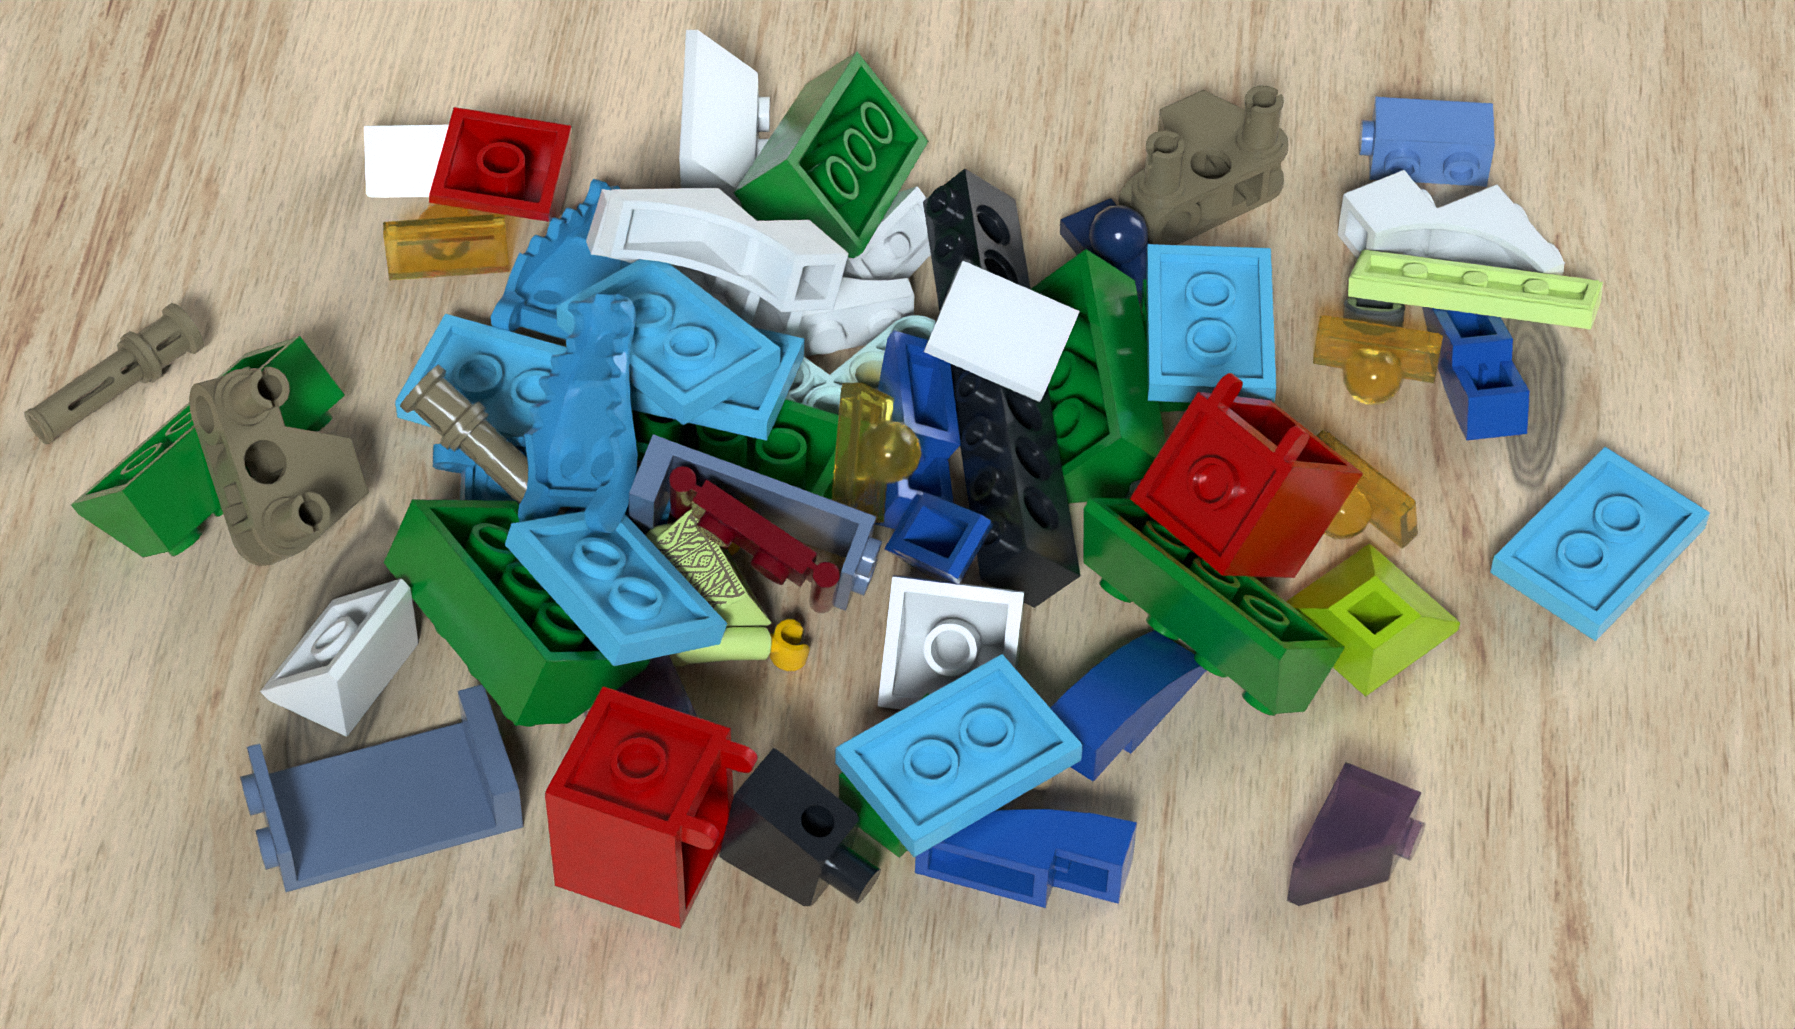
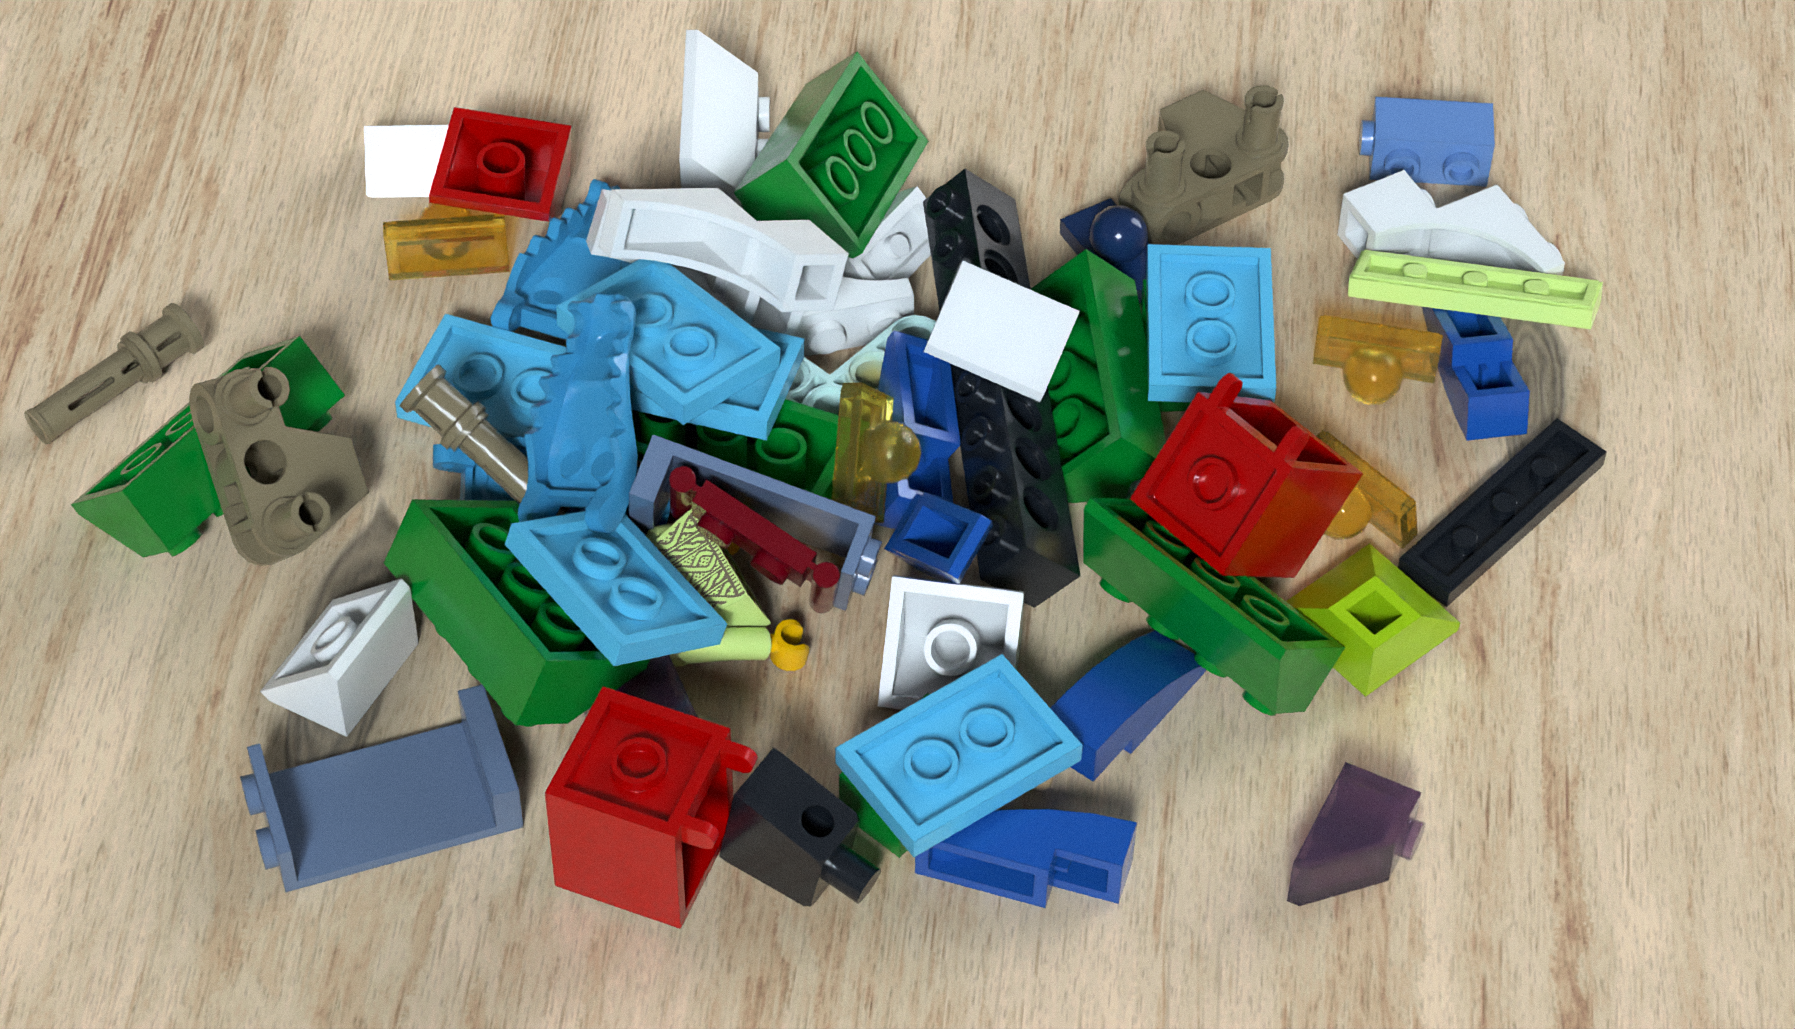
dark grey tile [1342,297,1405,340] -> none
medium azure plate [1490,447,1710,641] -> none
none -> black tile [1398,418,1607,607]

